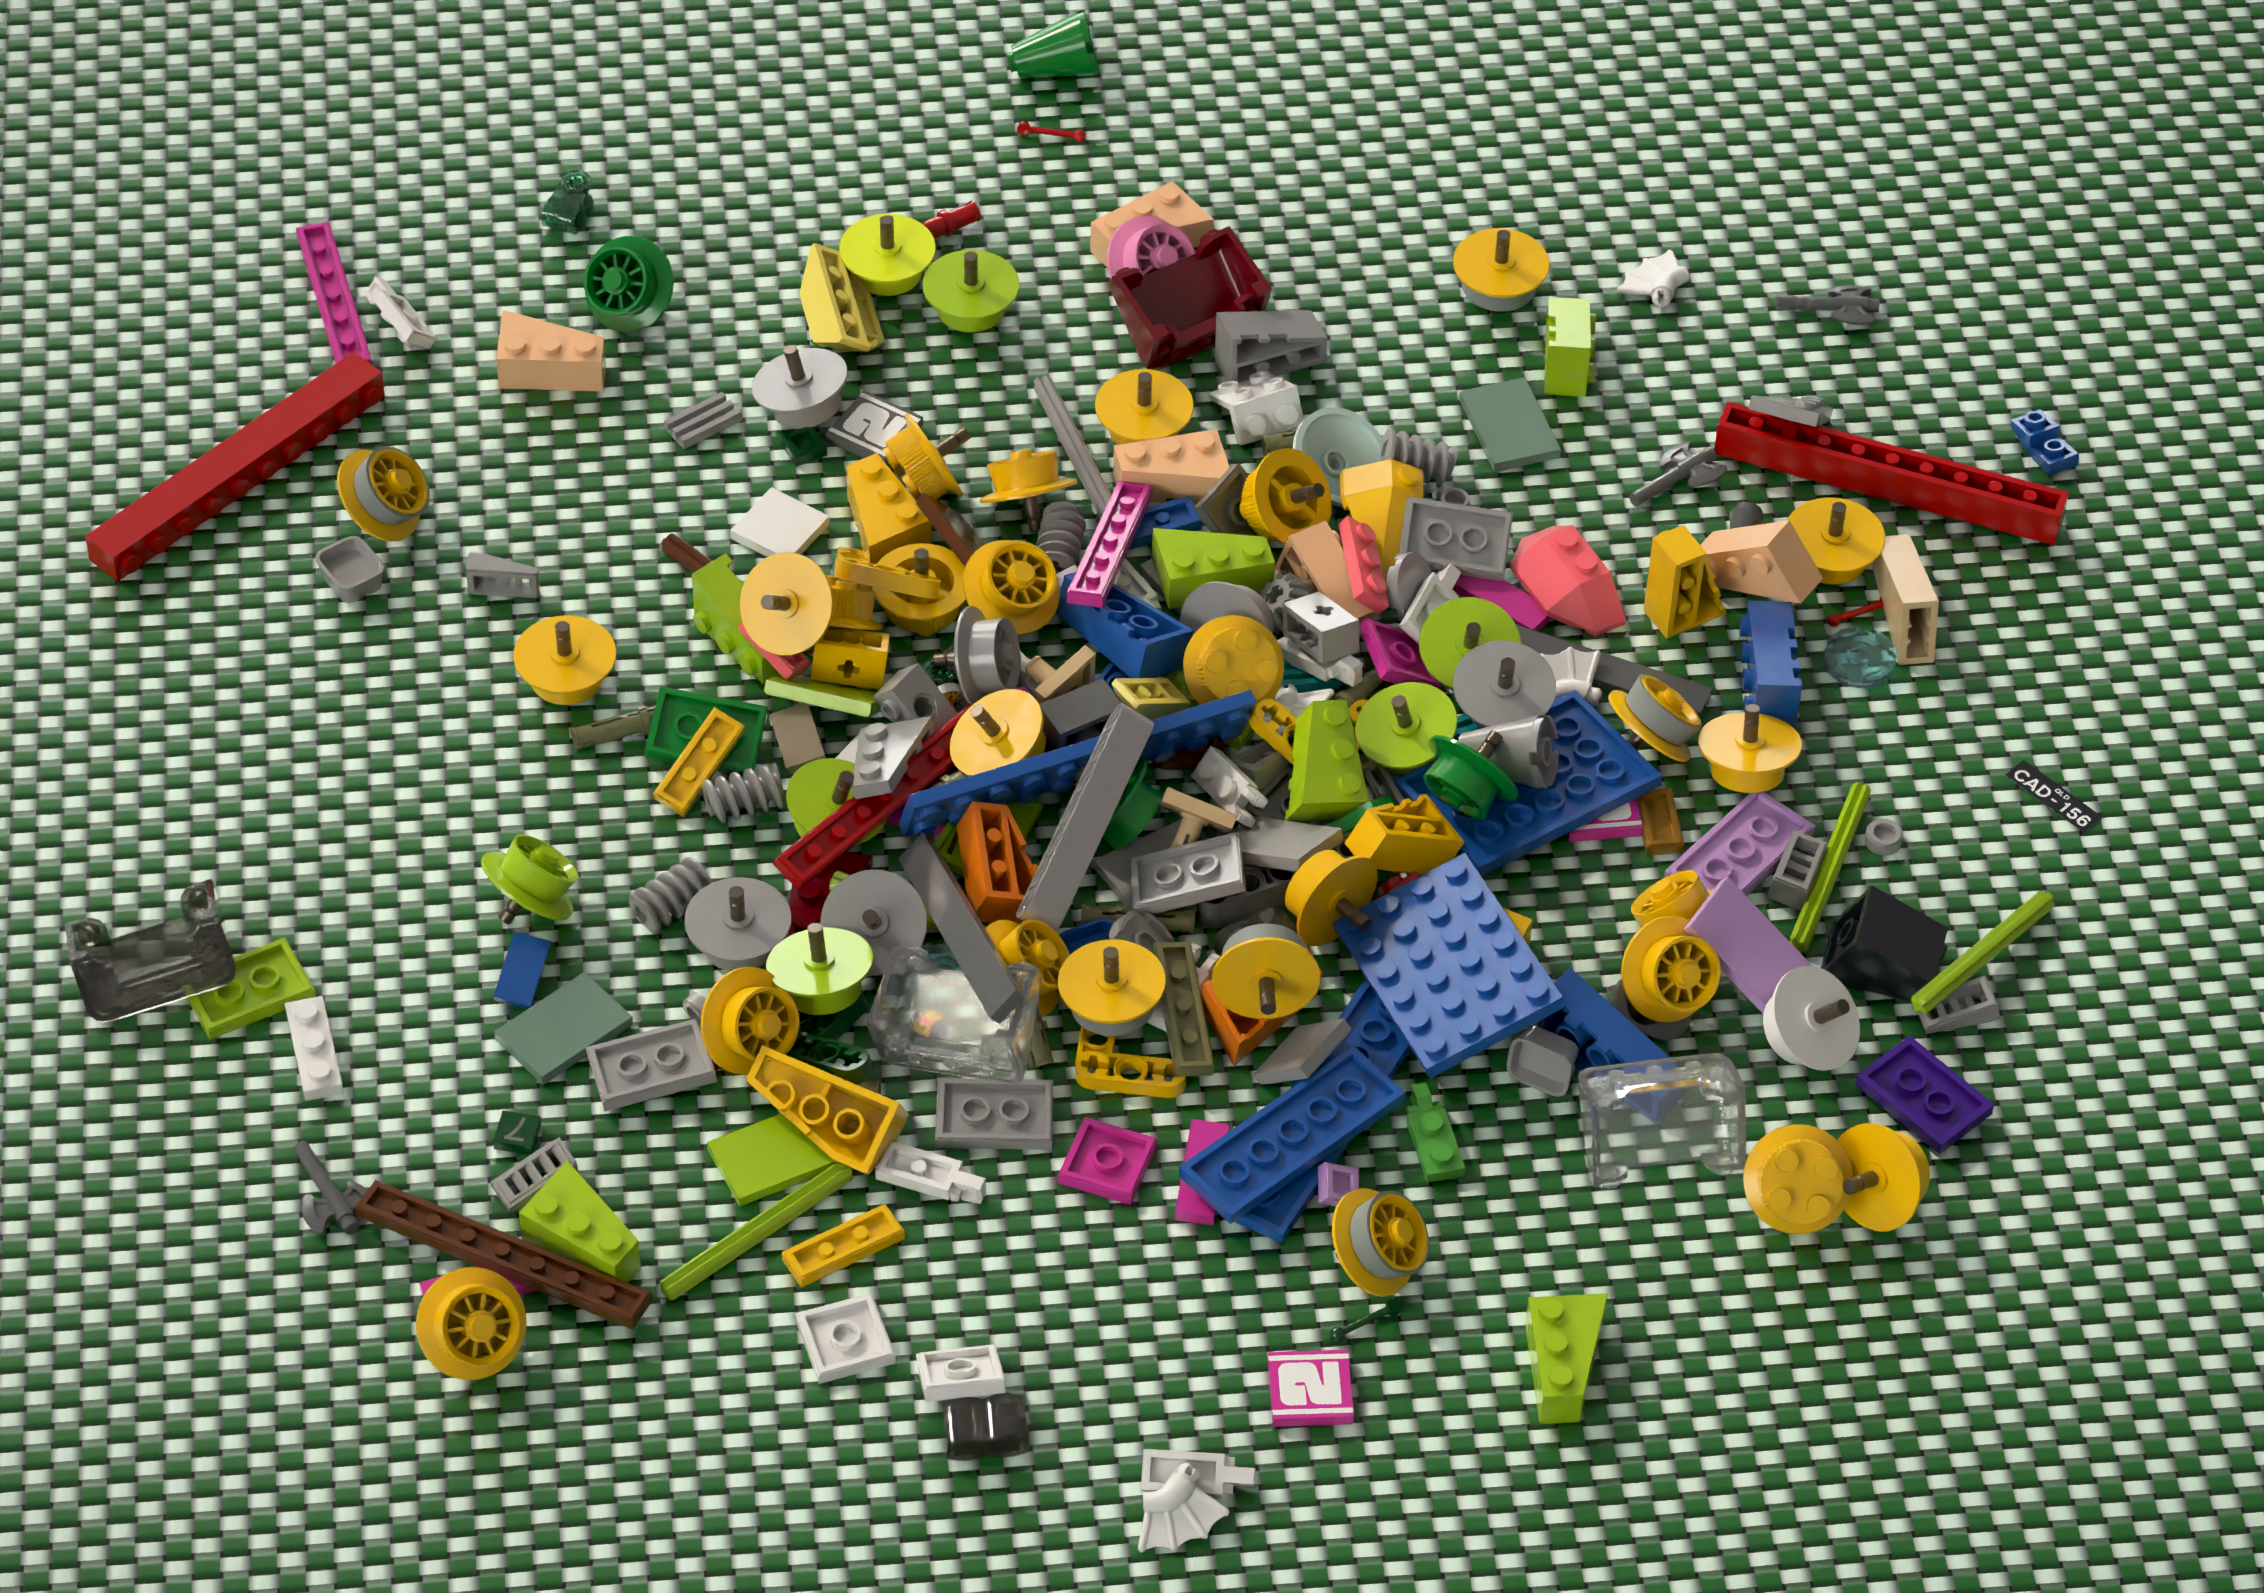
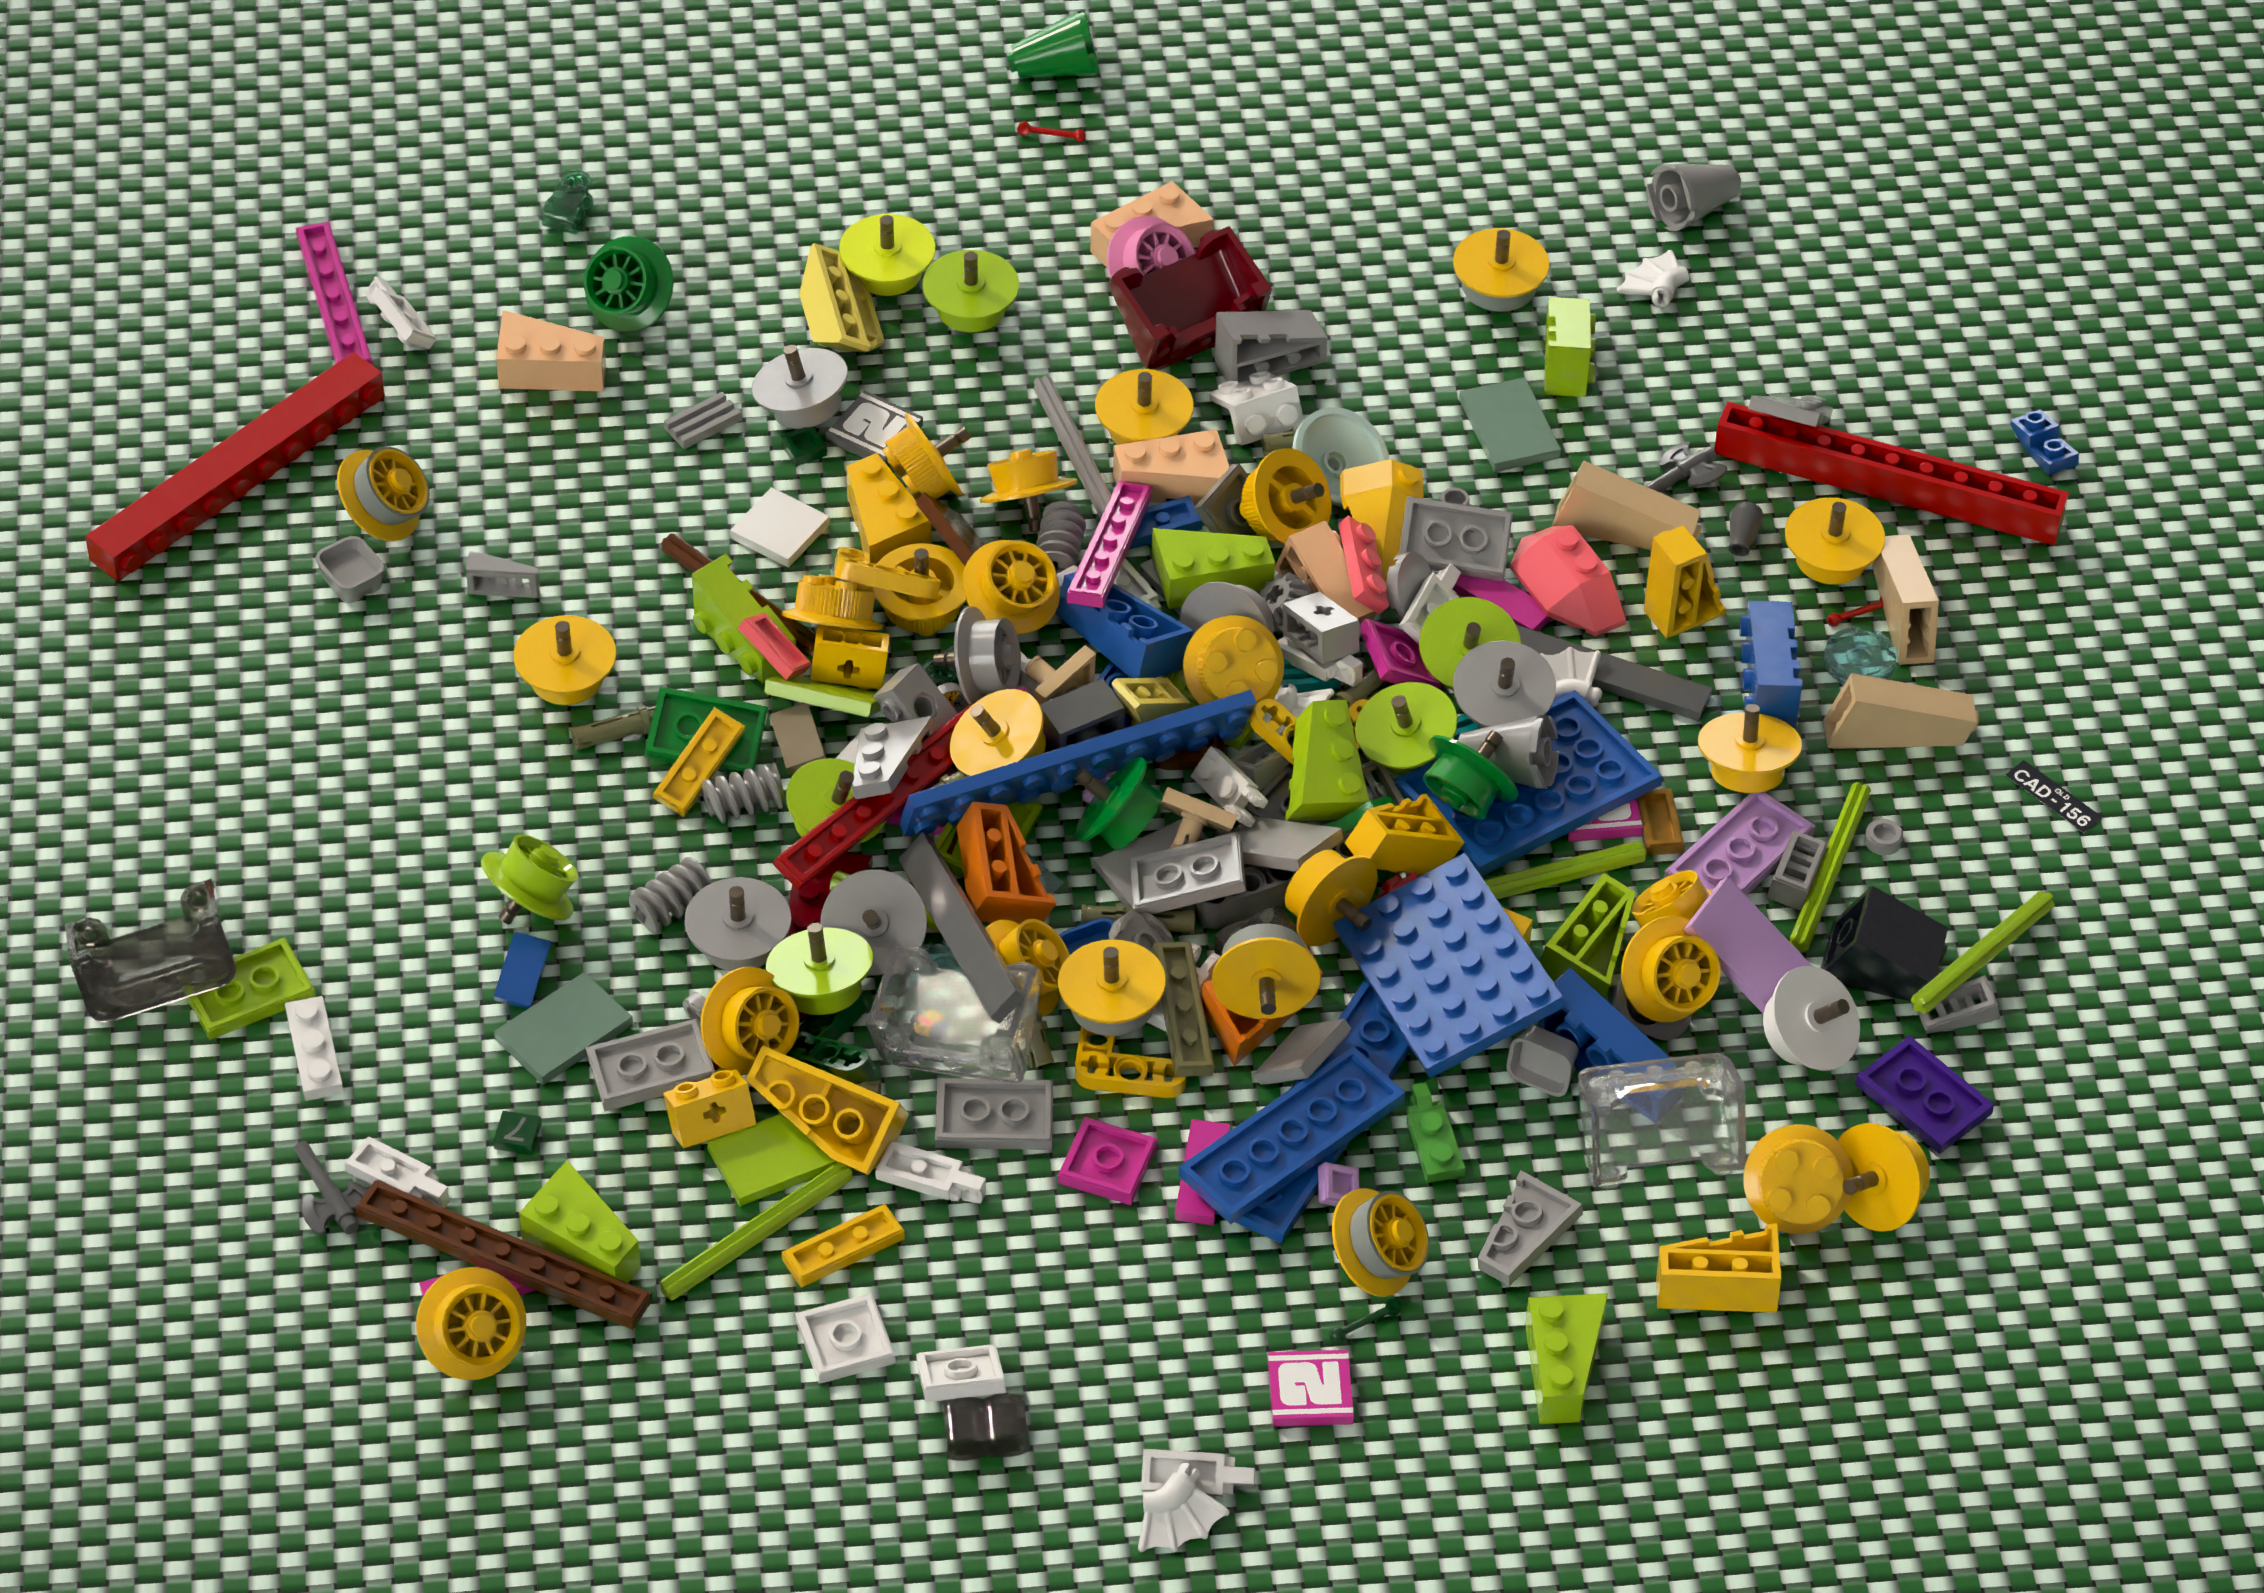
light grey slope [491,1138,578,1213] -> none
yellow piece [740,552,835,655] -> none
red pin [922,200,981,240] -> none
light grey beam [1017,703,1154,931] -> none
light grey piece [1379,427,1458,488] -> none
piece [1608,674,1702,762] -> none
light nougat wedge [1701,520,1823,604] -> none
dark grey piece [1775,285,1880,325] -> none
none -> white hinge [344,1137,450,1208]
none -> yellow brick [663,1069,757,1149]
none -> light grey wing [1477,1170,1583,1286]
none -> lime axle [1484,841,1646,899]
none -> lime wedge [1540,873,1636,998]
none -> tan slope [1552,461,1702,550]
none -> light grey cone [1646,164,1741,231]
none -> yellow wedge [1656,1223,1781,1313]
none -> tan slope [1823,673,1979,749]

